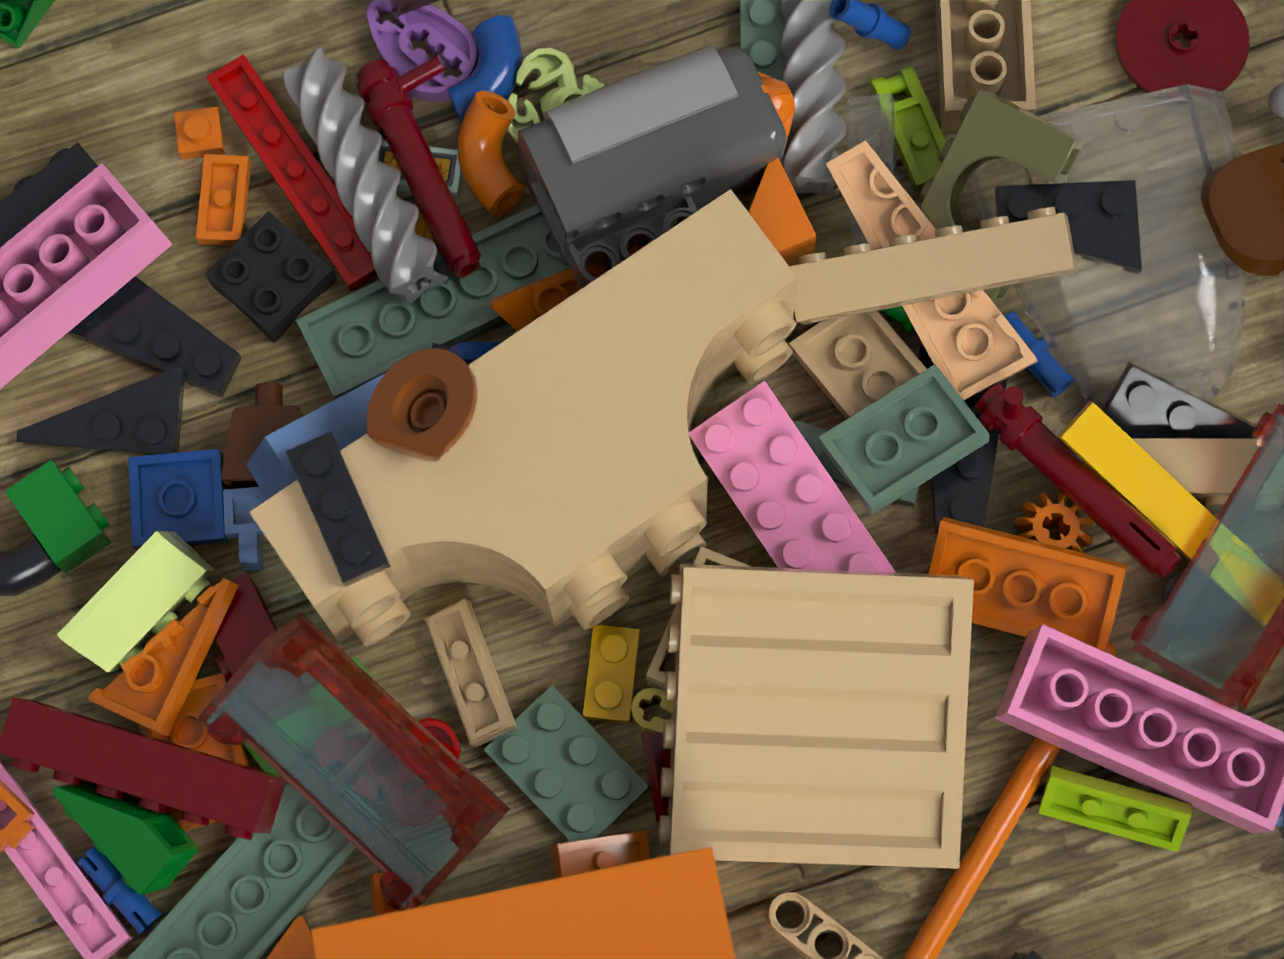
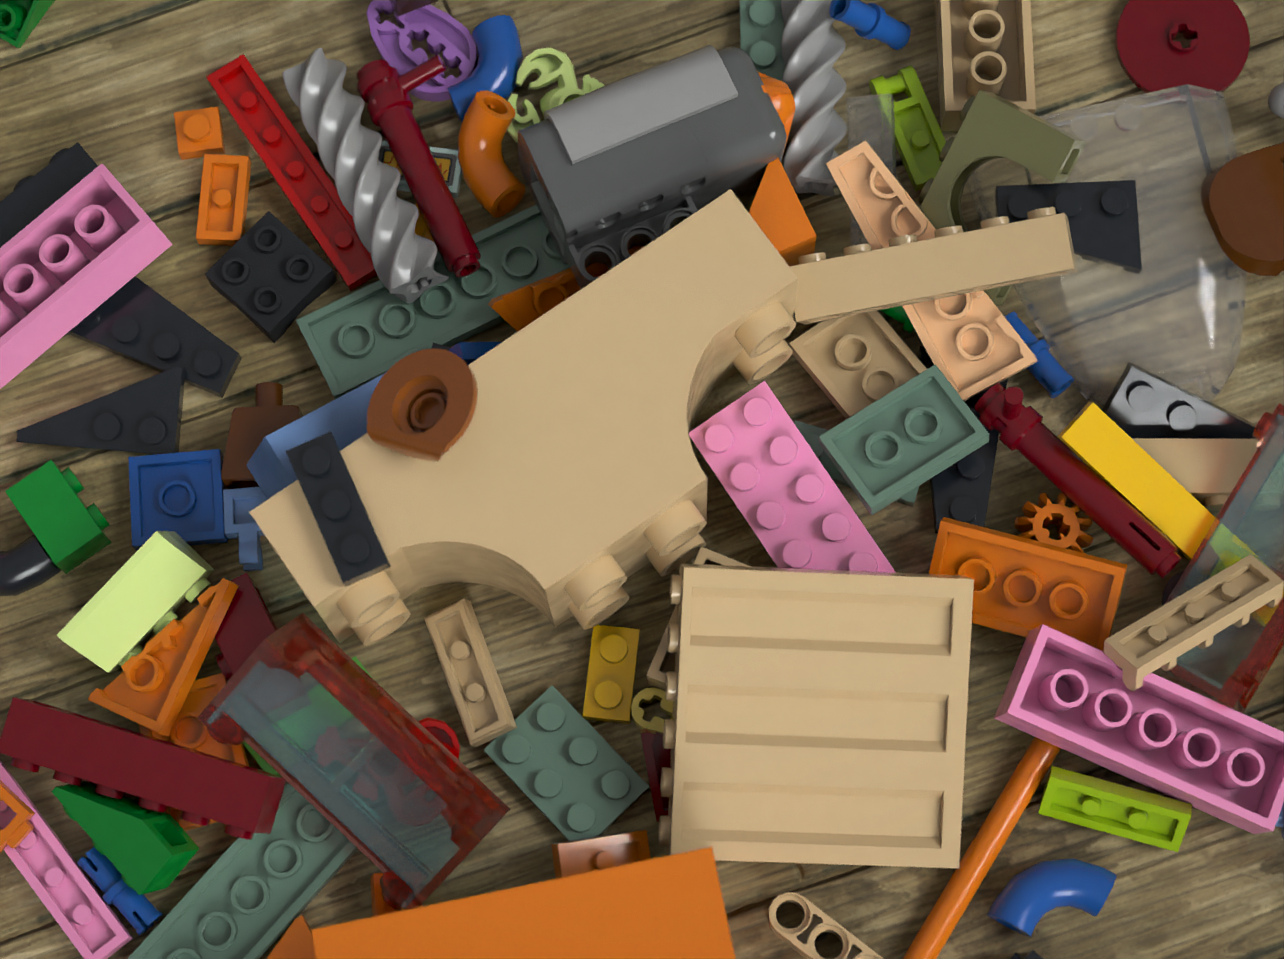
none -> blue cylinder [987,858,1117,937]
none -> tan hinge [1104,554,1284,691]

